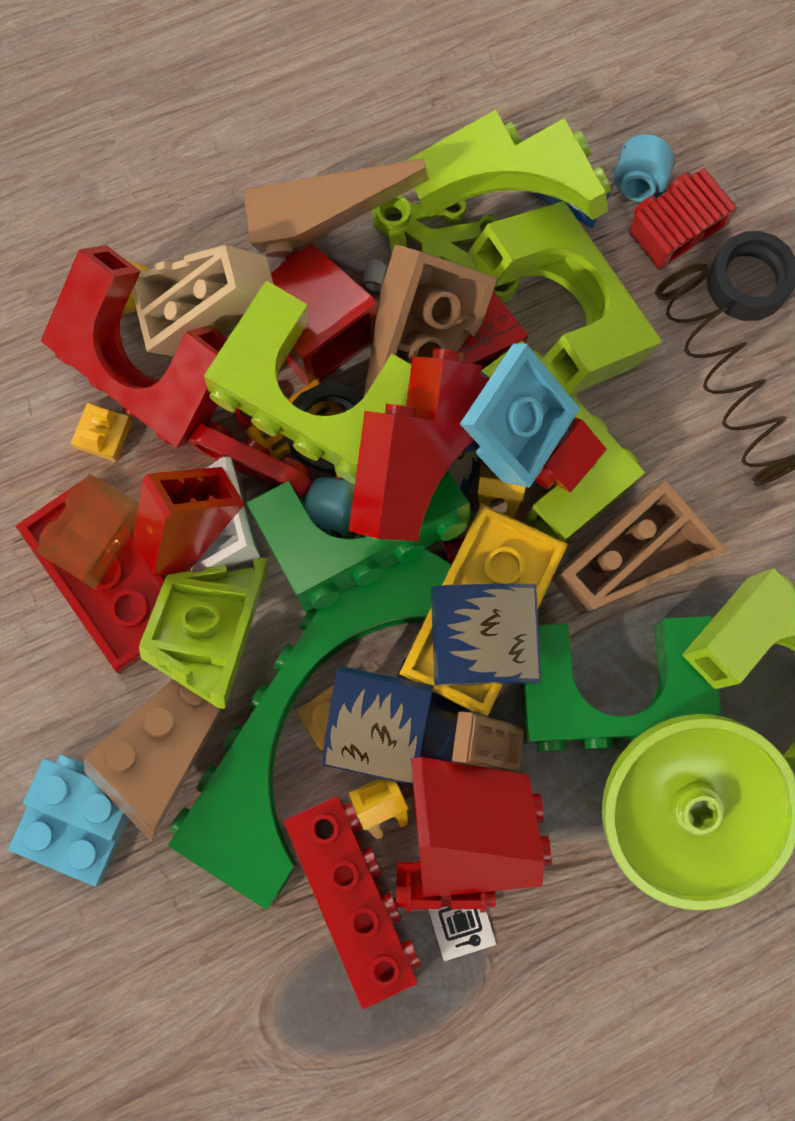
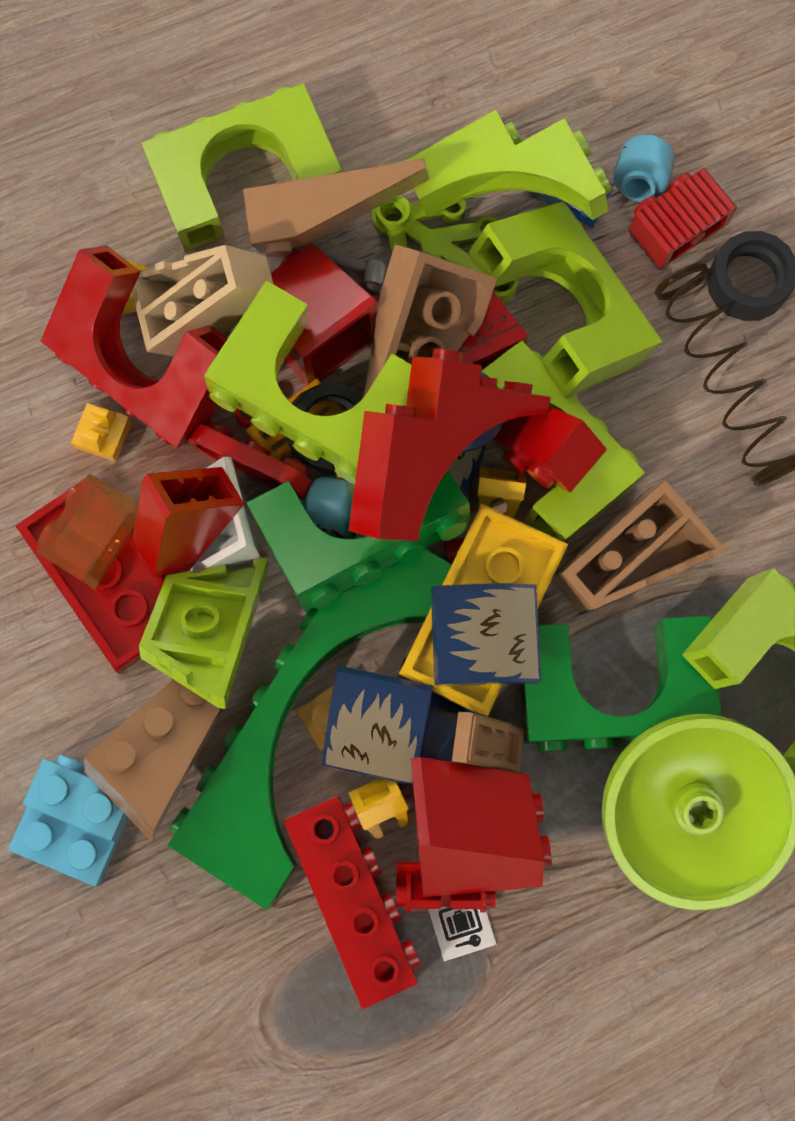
medium azure plate [460,343,580,488] -> none
none -> lime arch [141,83,342,252]

